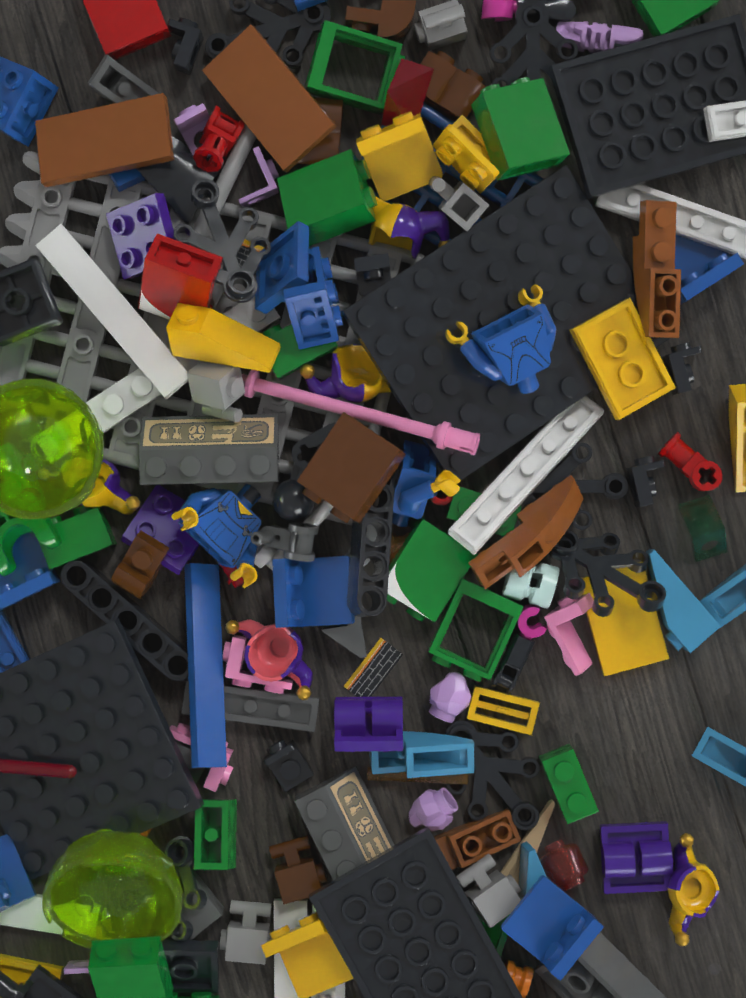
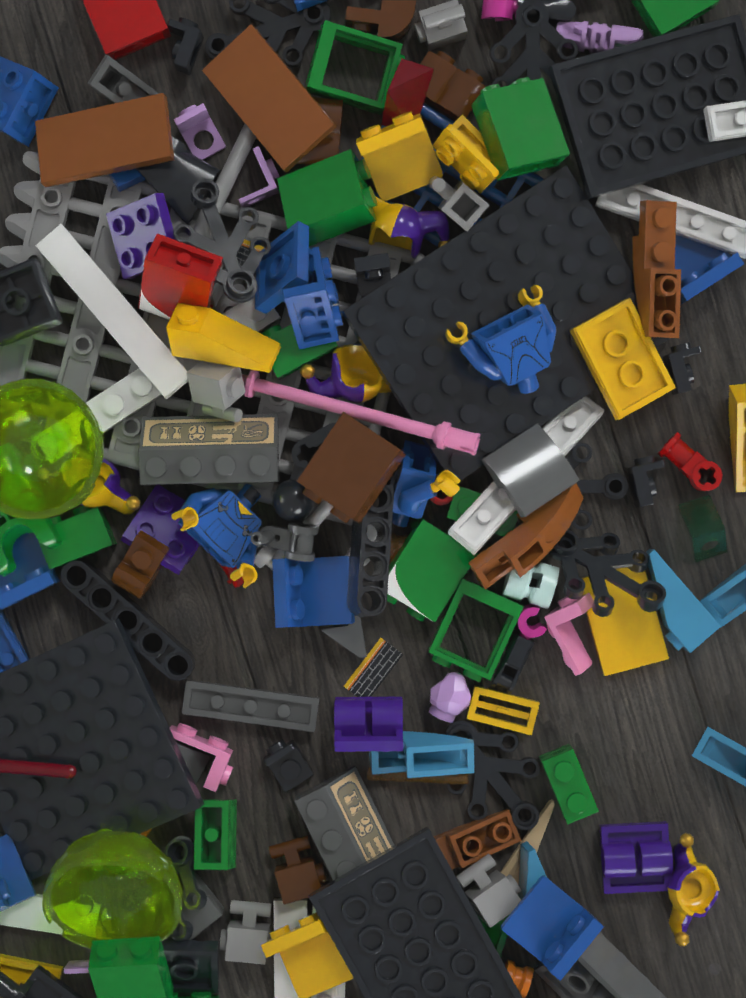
blue tile [185,563,227,768] -> none
red connector [193,105,245,172] -> none
bright pink bracket [222,635,294,694] -> none
coral piece [225,619,313,700] -> none
lavender rock [409,788,458,831] -> none
clear red head [539,839,589,891] -> none
none -> dark grey slope [481,423,580,517]

